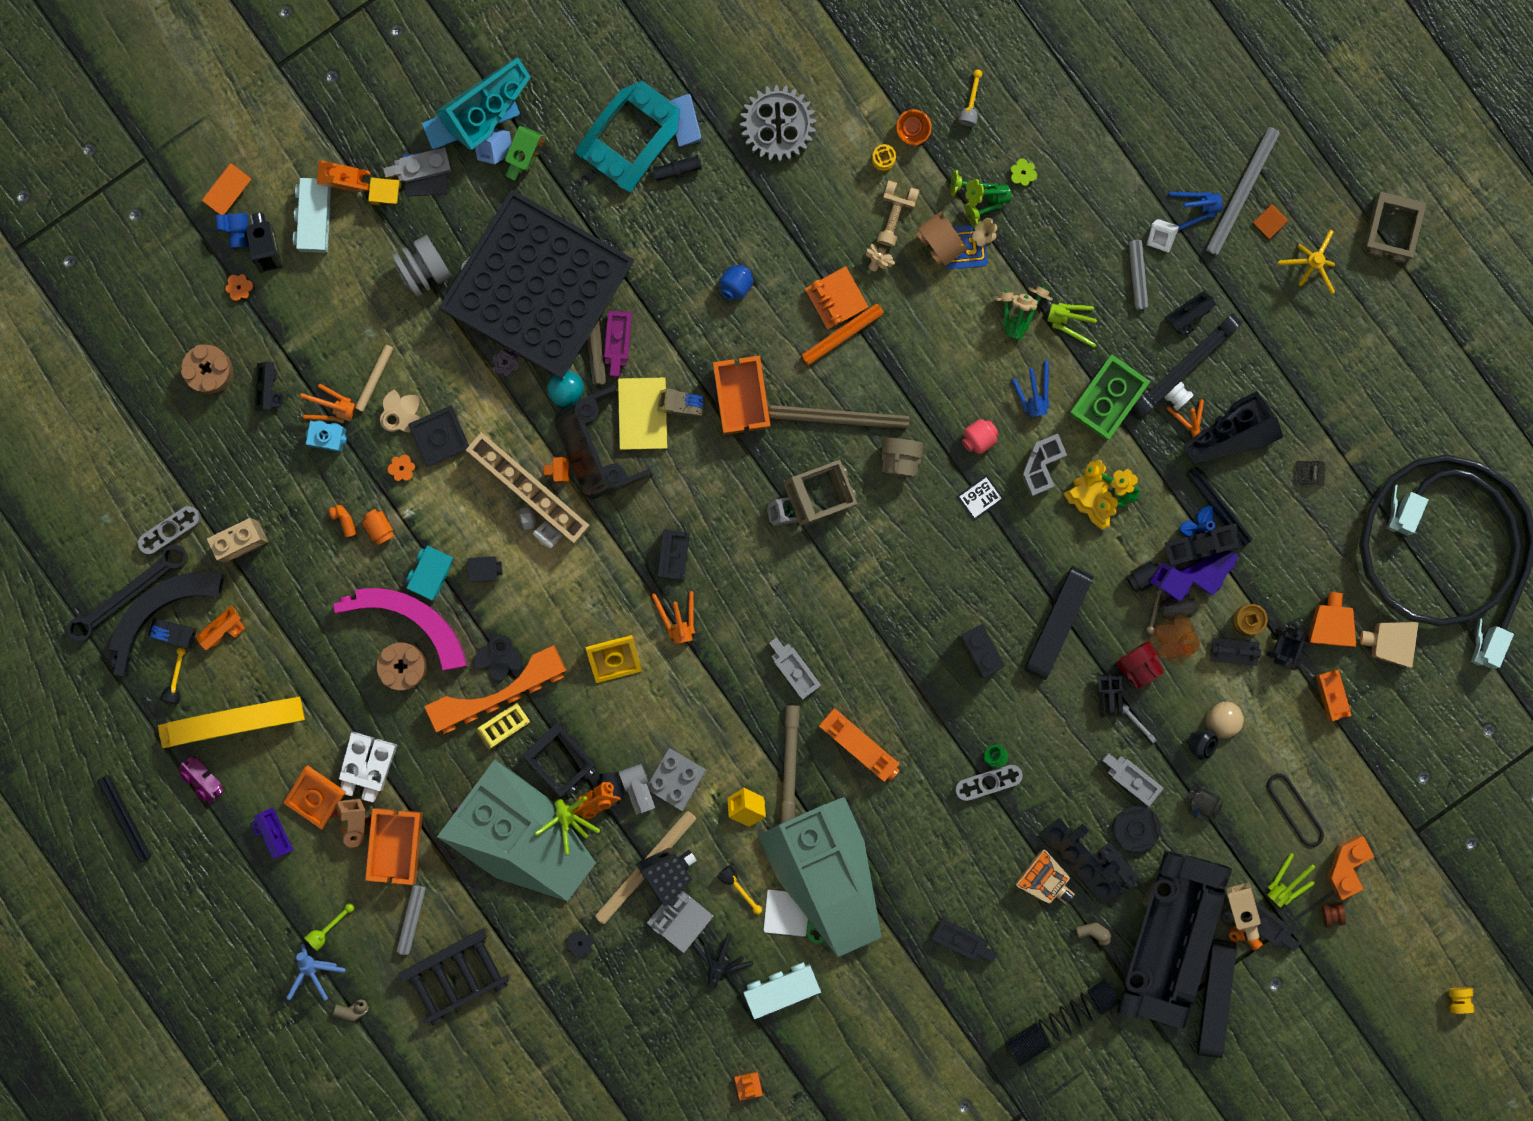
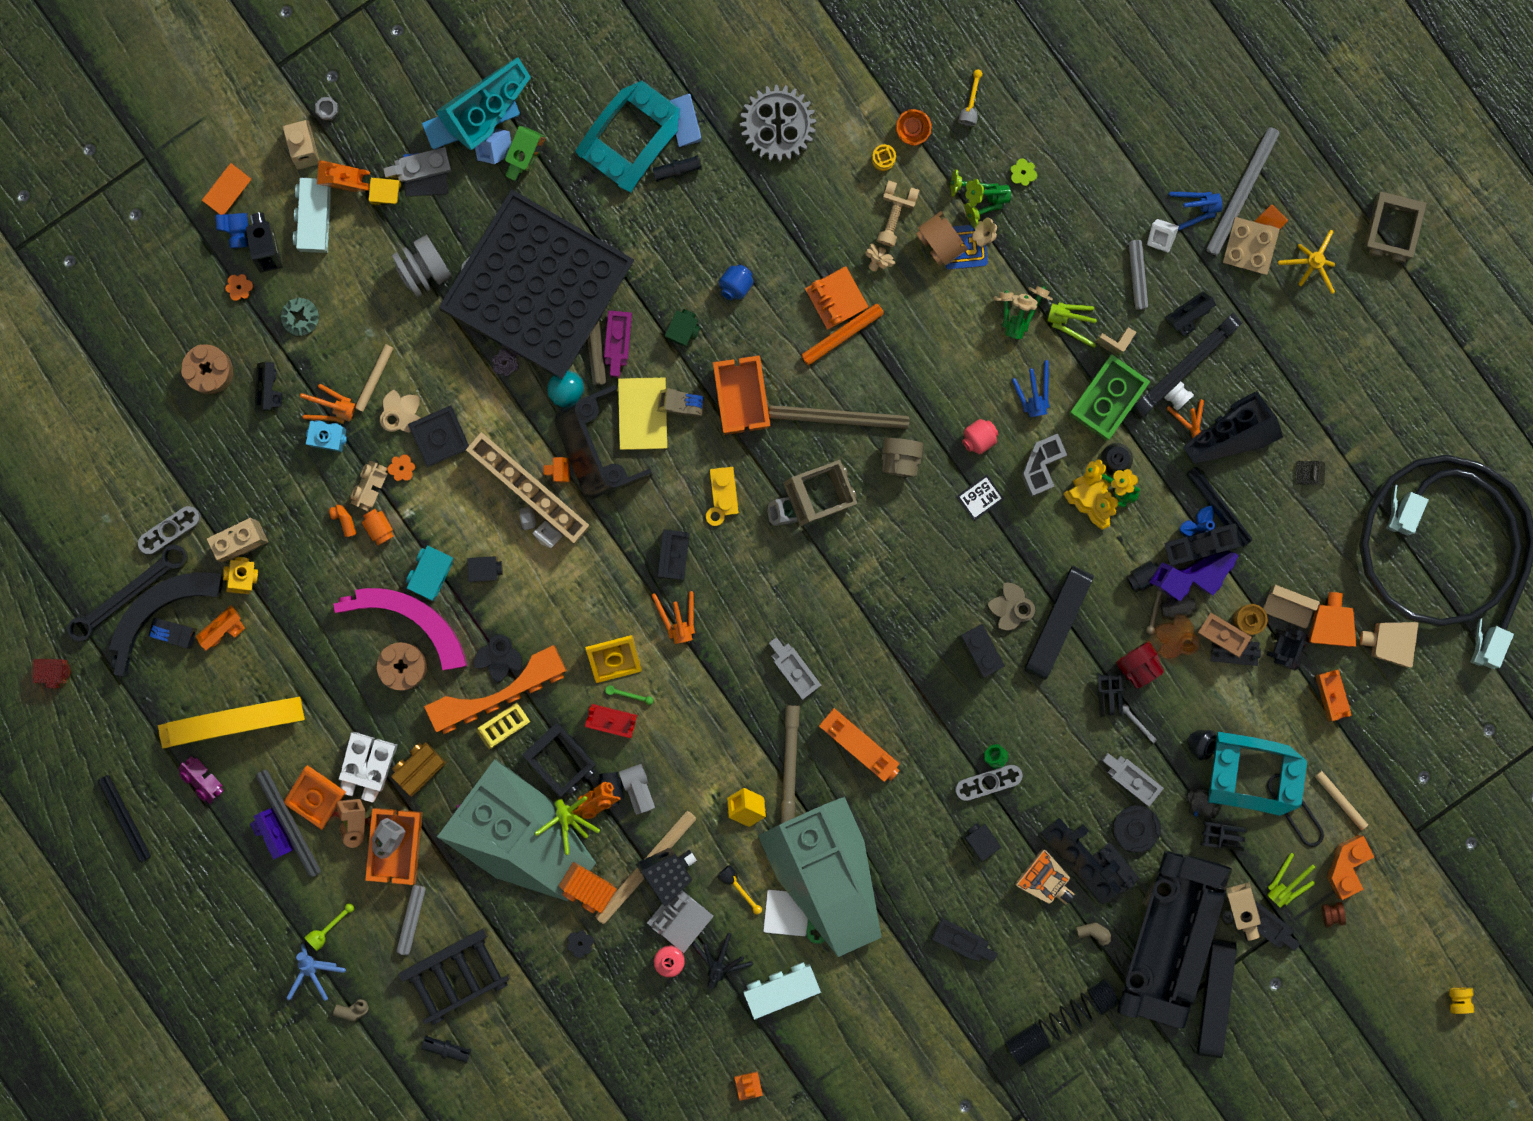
hinge [160,647,186,704] -> none
light grey hinge [647,748,706,811] -> none
tan hair [1206,701,1244,739] -> none
orange arm [1228,926,1263,951] -> none
none -> clear red brick [33,659,70,688]
none -> yellow brick [223,557,258,594]
none -> dark grey axle [256,770,321,878]
none -> sand green gear [280,297,319,336]
none -> tan torso [283,120,320,170]
none -> light grey tile [315,97,338,121]
none -> tan hinge [350,461,388,511]
none -> light grey rock [372,818,405,859]
none -> pearl gold brick [391,742,447,796]
none -> black pin [421,1035,471,1064]
none -> orange brick [559,862,617,913]
none -> red hinge [585,704,638,738]
none -> bright green hinge [605,685,654,705]
none -> coral head [654,945,685,978]
none -> dark green brick [665,309,701,348]
none -> yellow hinge [706,467,739,526]
none -> black brick [965,822,1002,861]
none -> dark tan plate [988,583,1035,630]
none -> tan panel [1095,327,1136,357]
none -> black cone [1101,443,1133,475]
none -> medium nougat panel [1198,612,1252,658]
none -> black arm [1200,821,1247,851]
none -> teal wedge [1208,732,1307,816]
none -> tan hinge [1223,217,1280,275]
none -> tan panel [1263,585,1320,628]
none -> tan bar [1314,770,1368,831]

